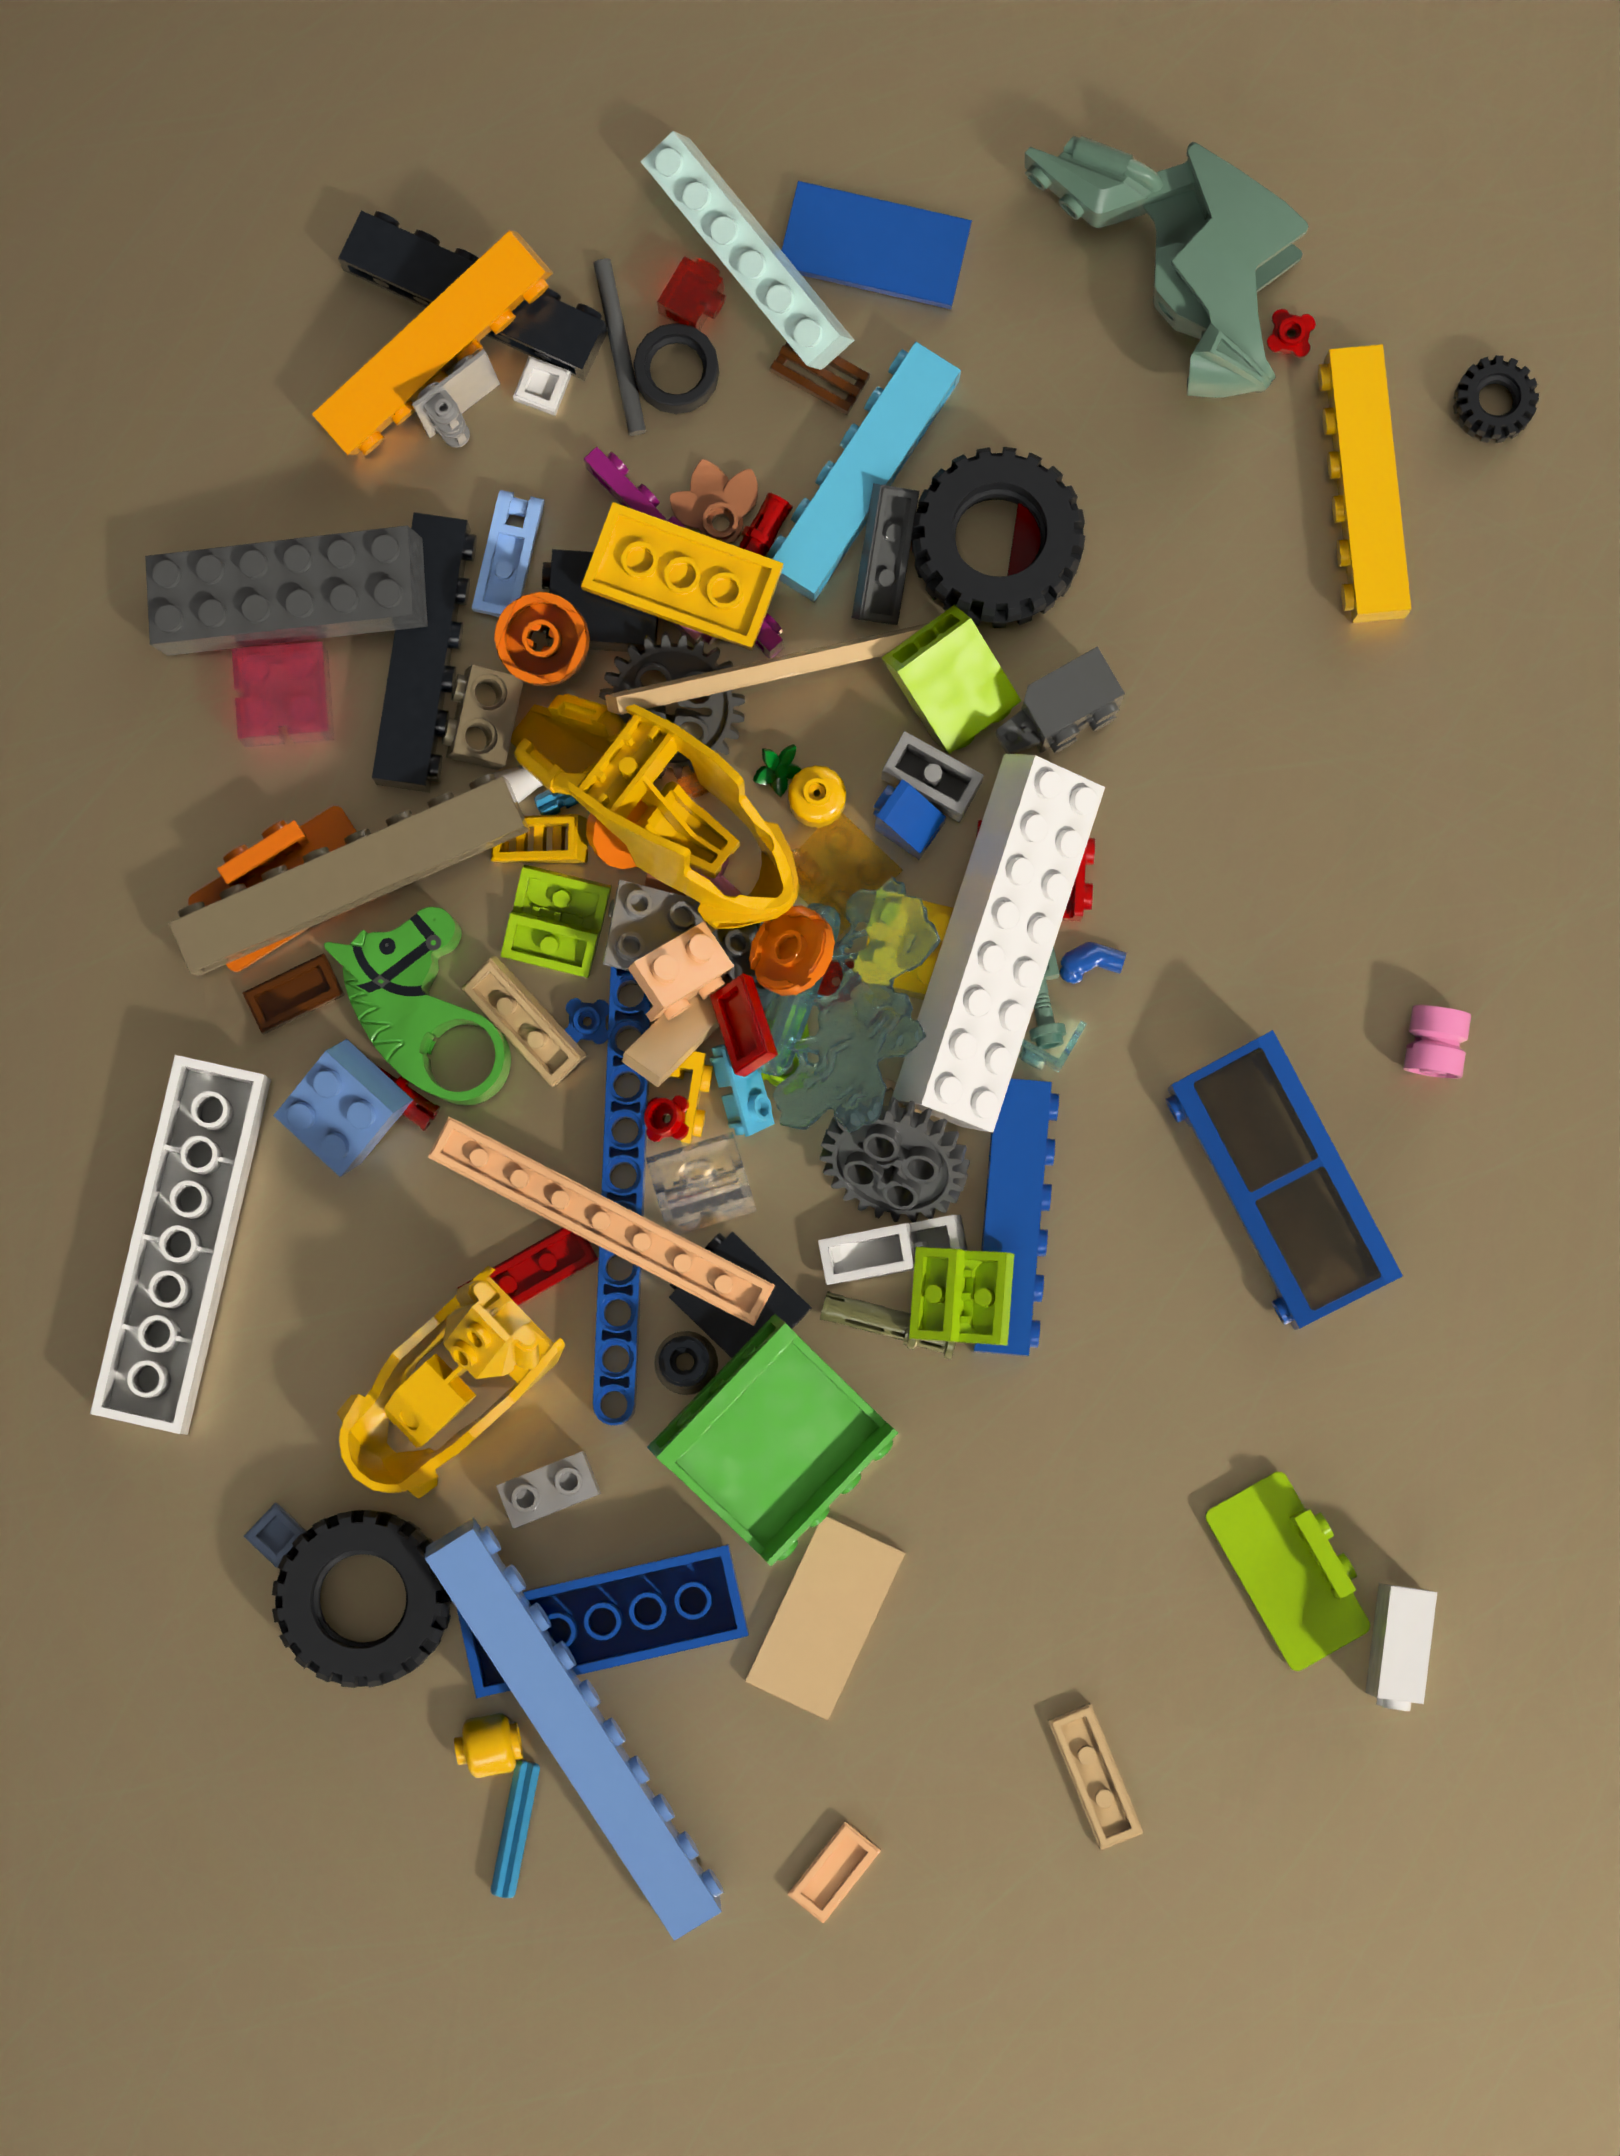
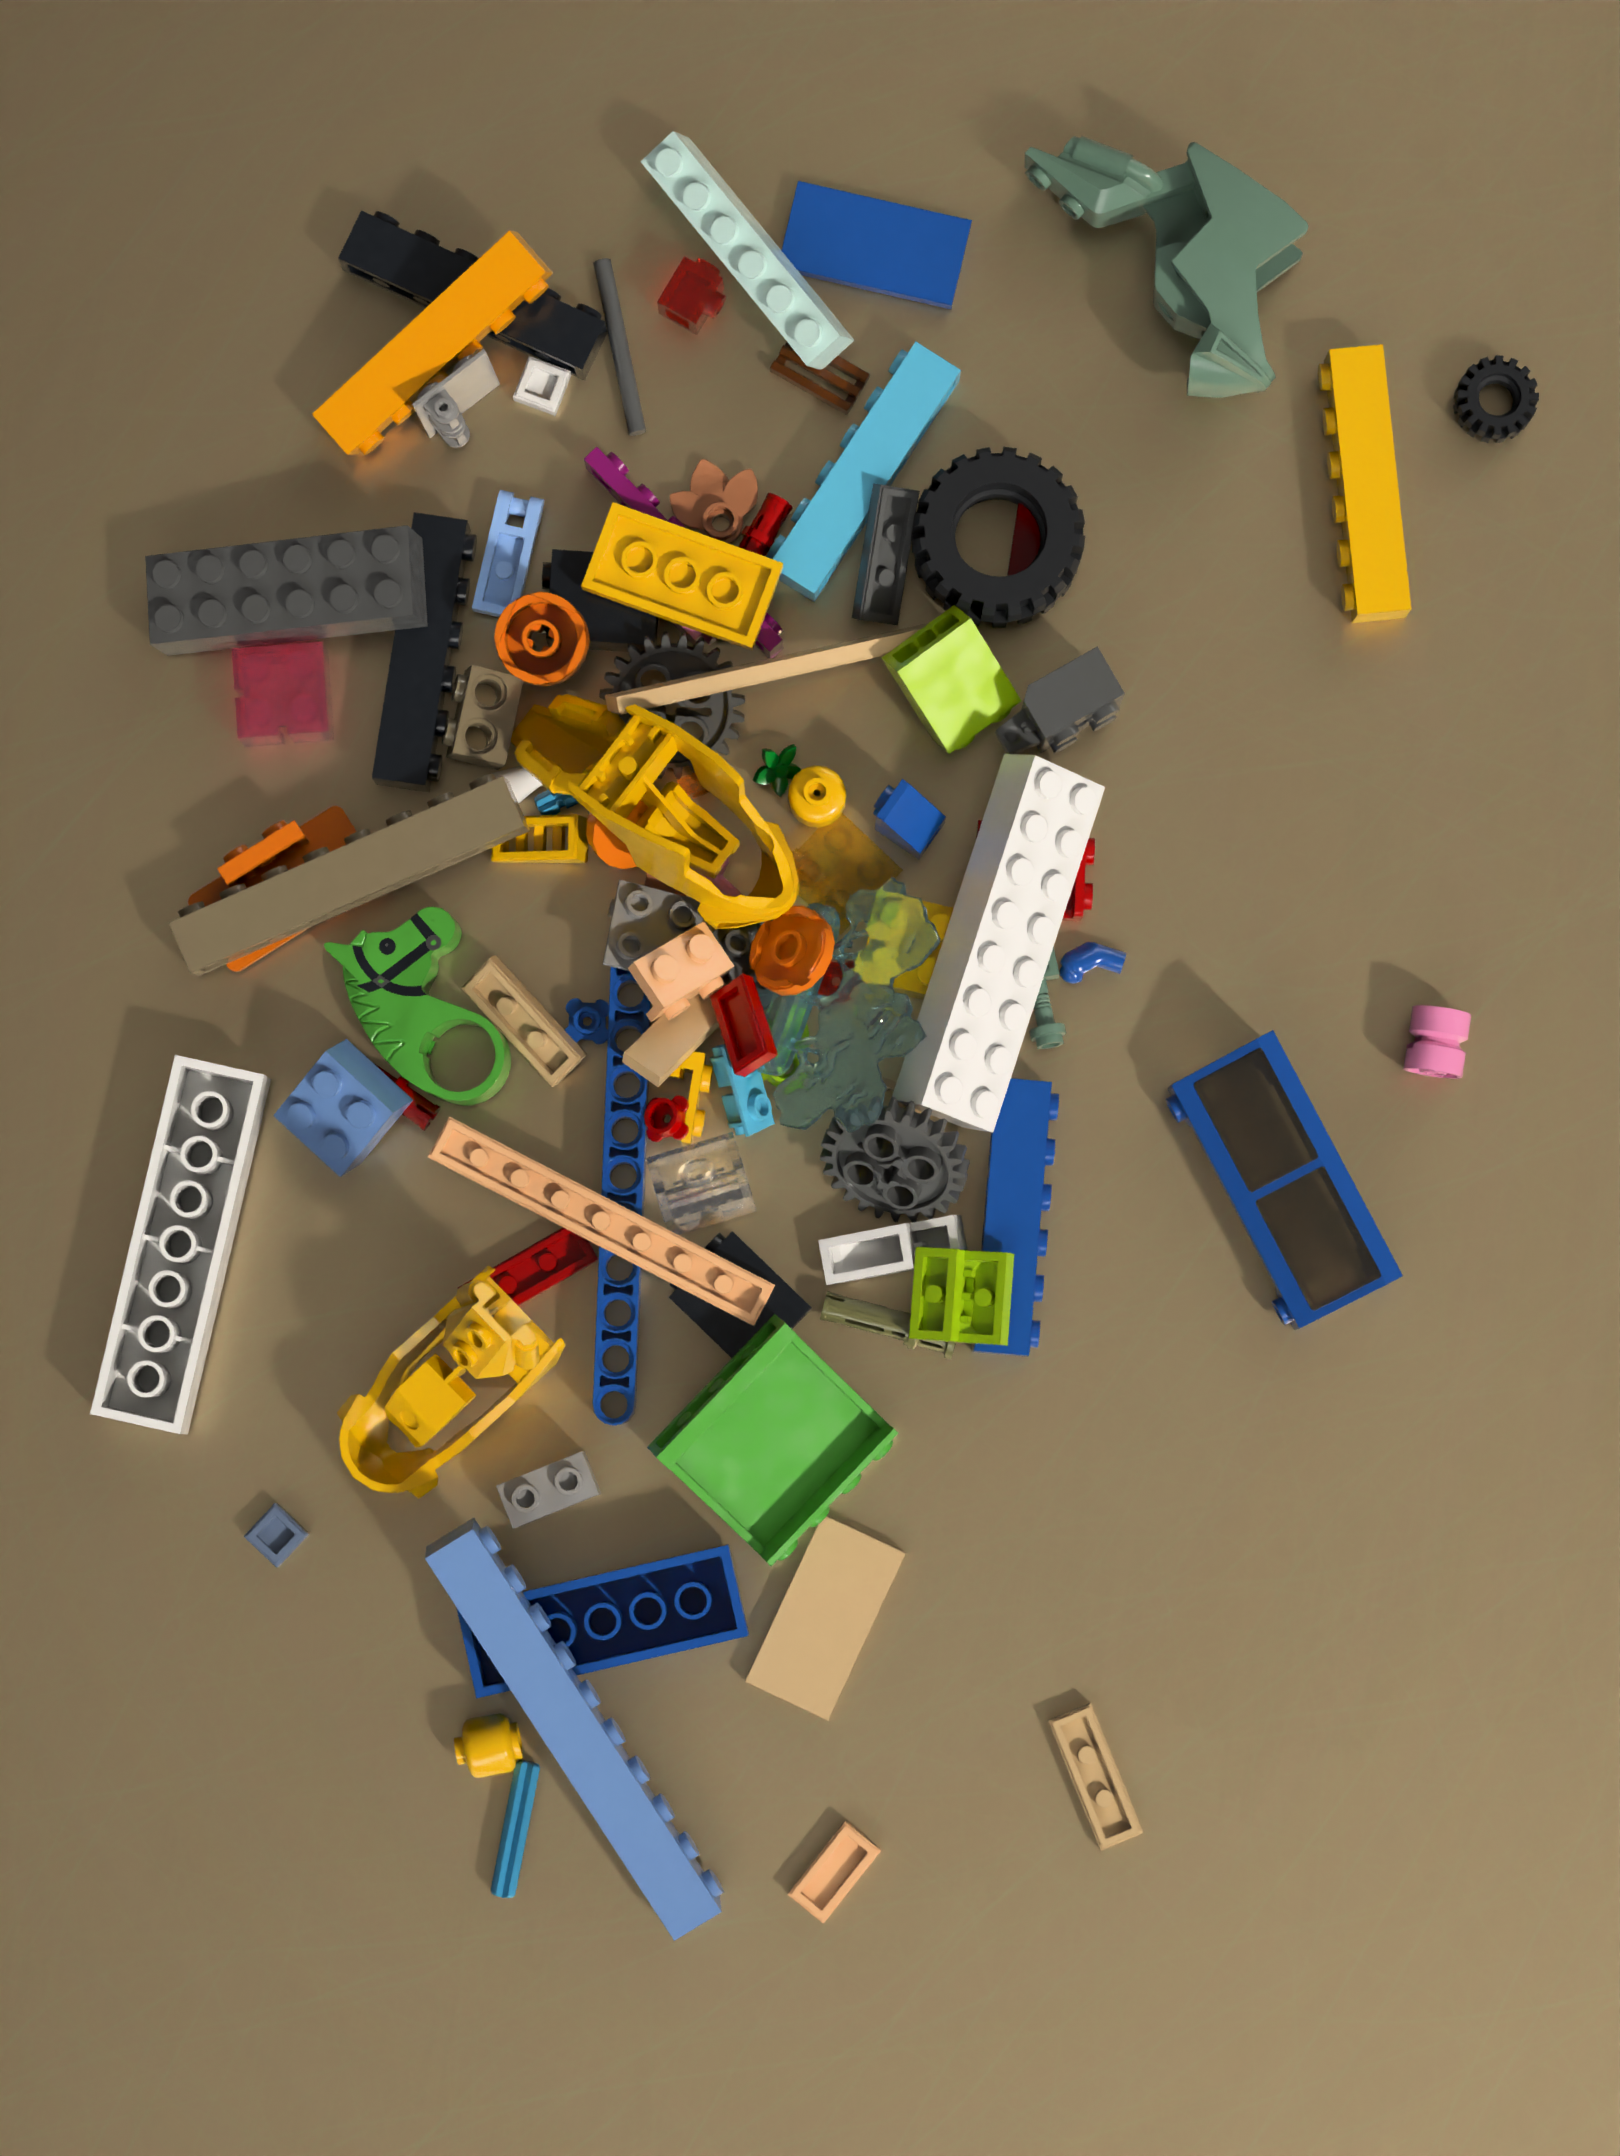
reddish brown tile [242,953,345,1035] -> none
black tyre [272,1510,453,1688] -> none
lime slope [500,864,612,978] -> none
black tyre [633,323,719,414] -> none
black plant [654,1331,718,1395] -> none
light grey brick [881,731,984,822] -> none
clear light blue bracket [1018,1020,1087,1072] -> none
lime bracket [1205,1472,1370,1671] -> none
red plate [1267,309,1316,358] -> none
white brick [1365,1583,1437,1711] -> none

